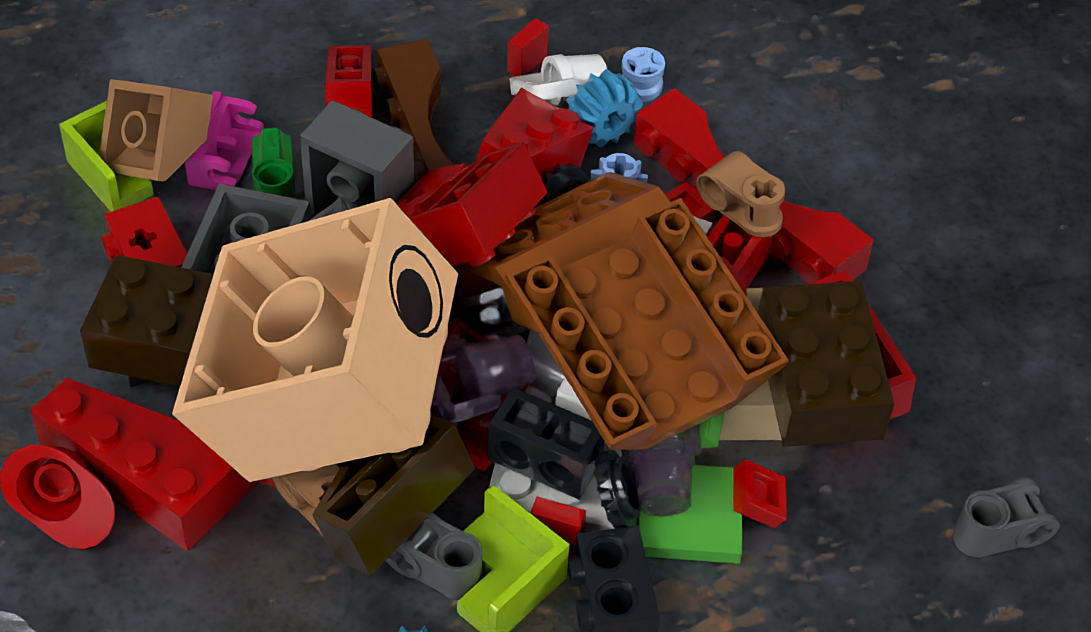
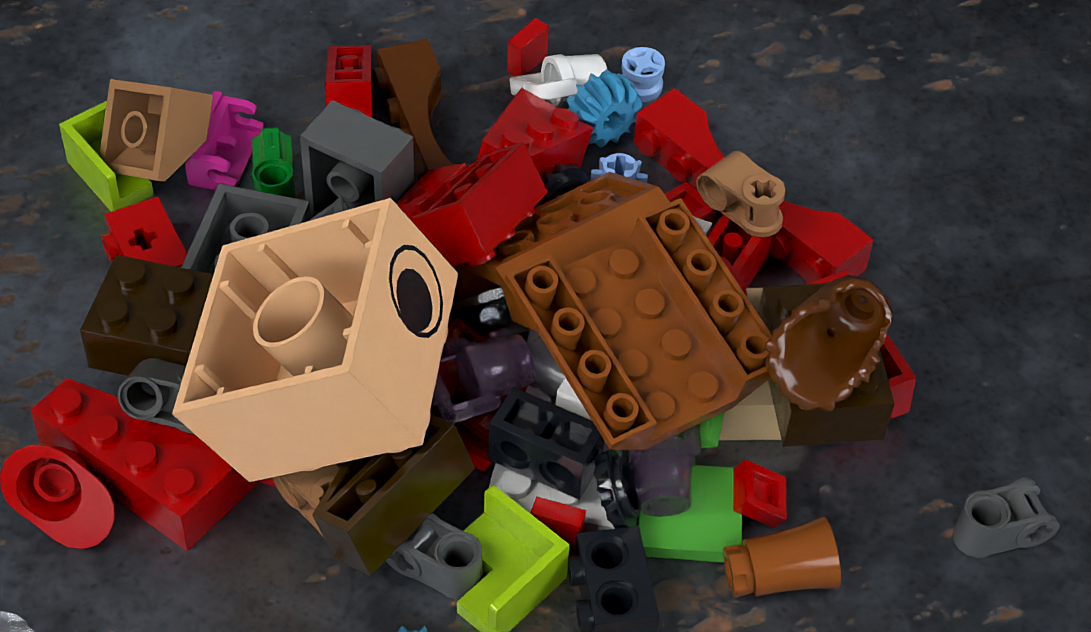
none -> dark grey piece [117,358,194,434]
none -> dark orange plant [723,516,841,598]
none -> reddish brown piece [765,275,893,411]

